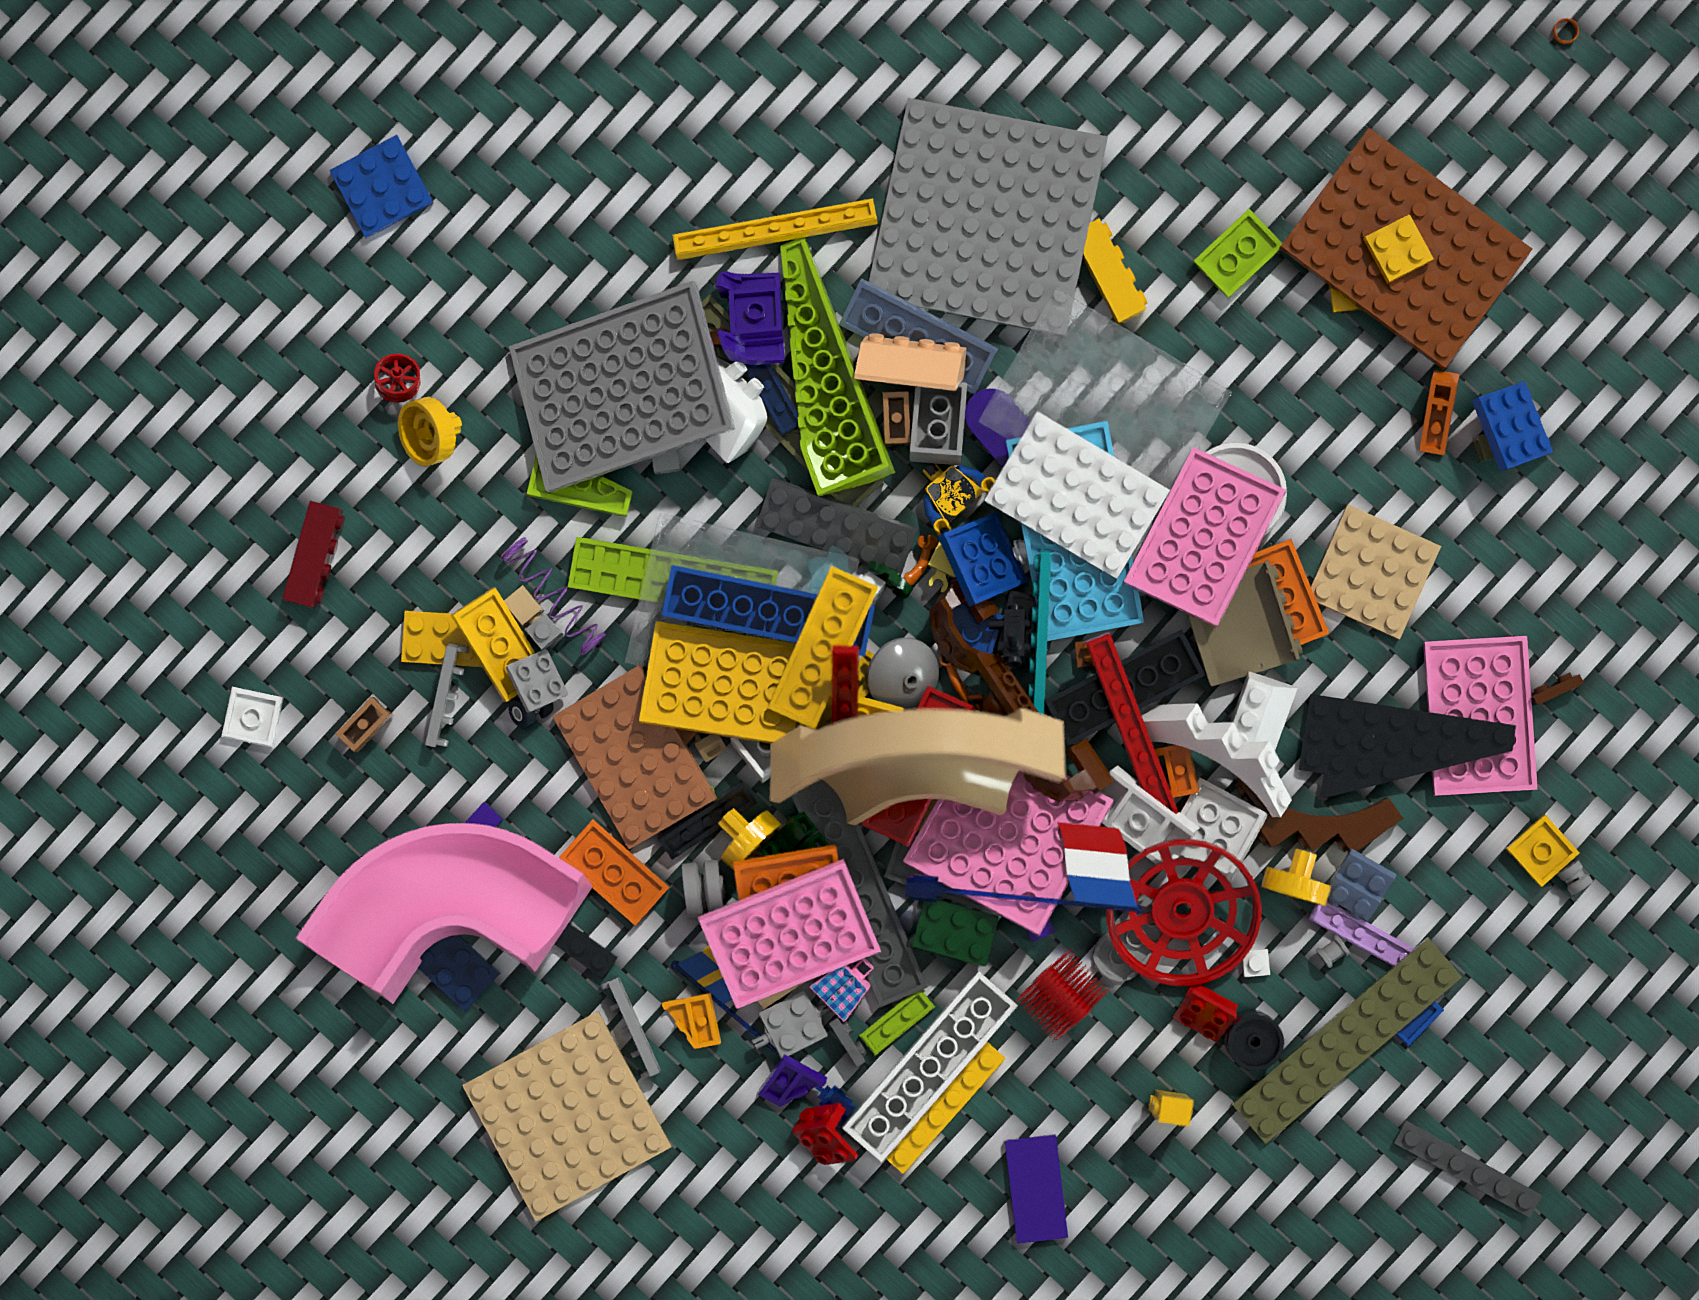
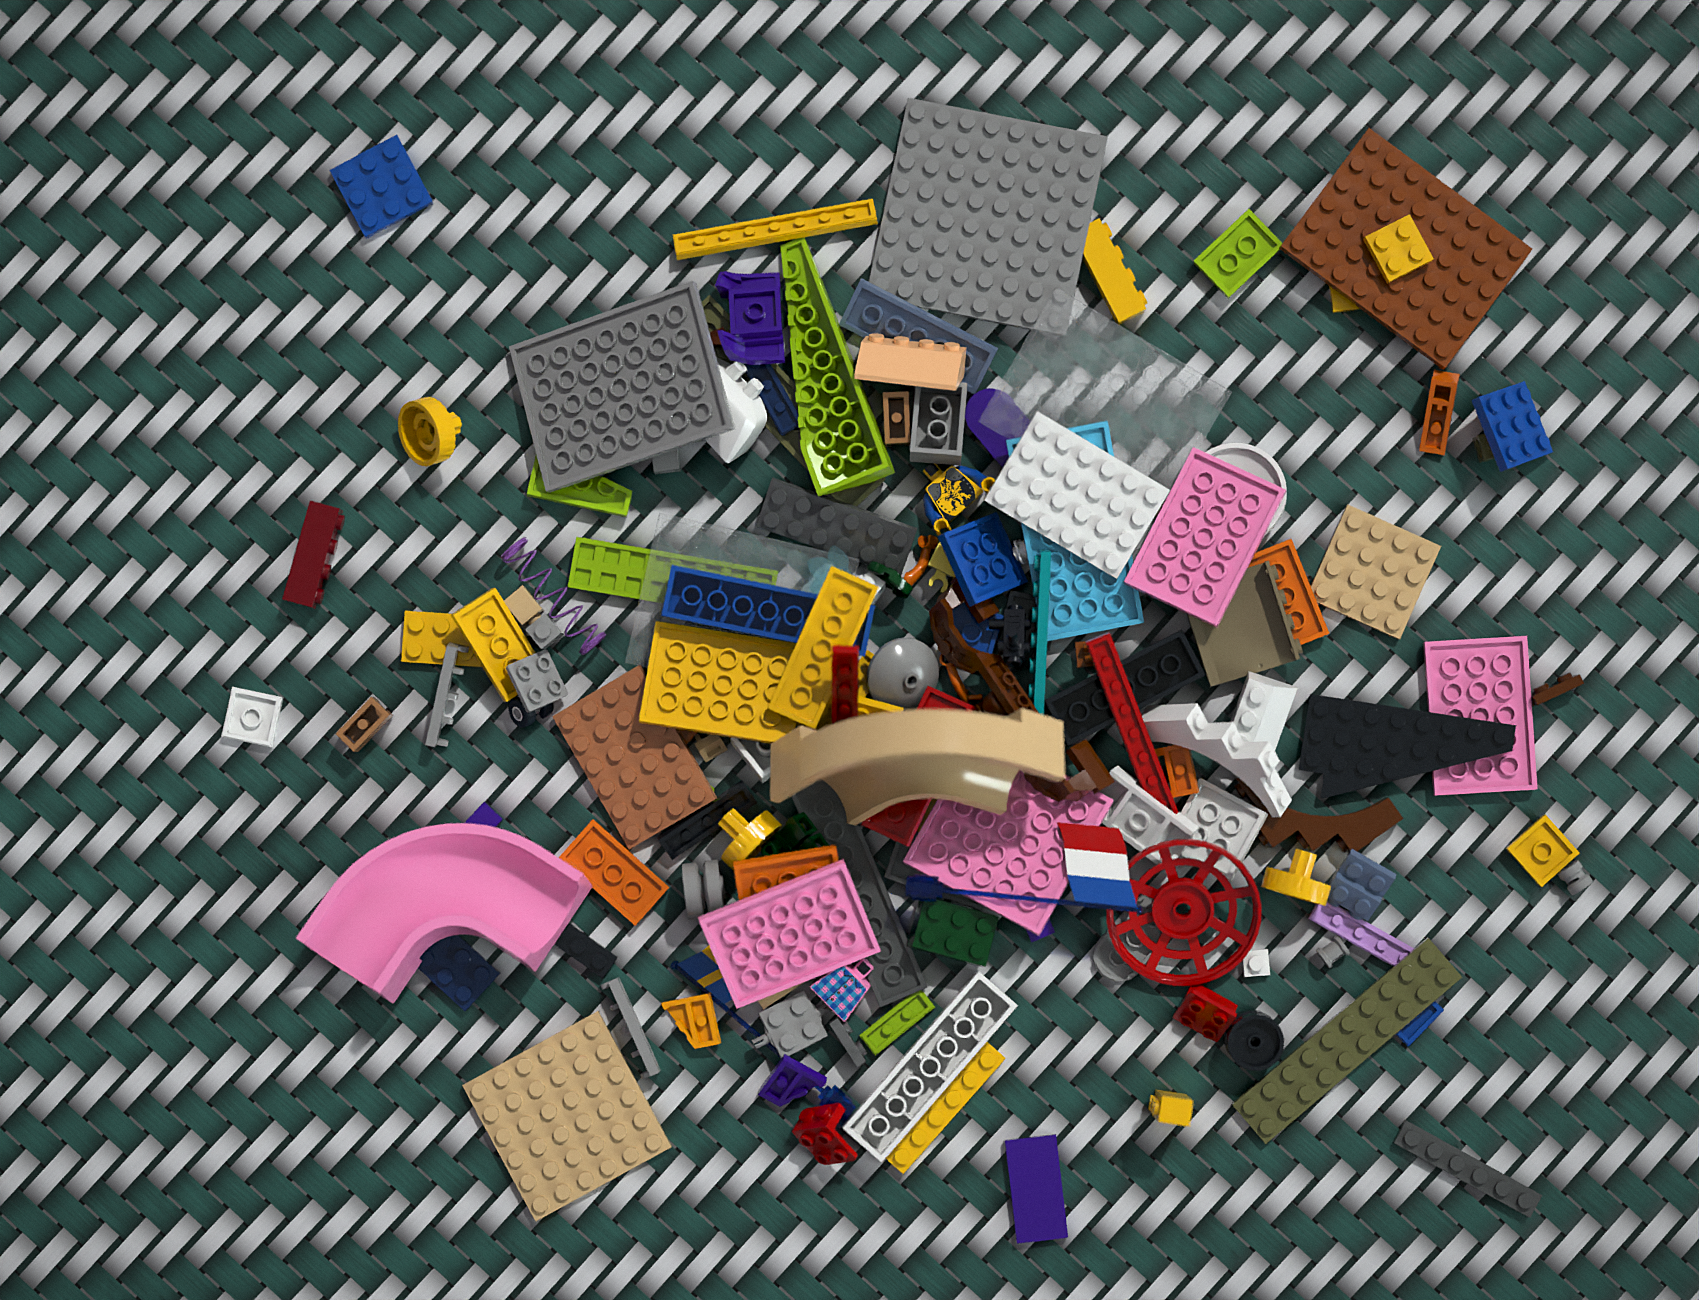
red wheel [374,353,421,403] -> none
red piece [1015,949,1109,1042] -> none
orange axle [1553,18,1579,44] -> none

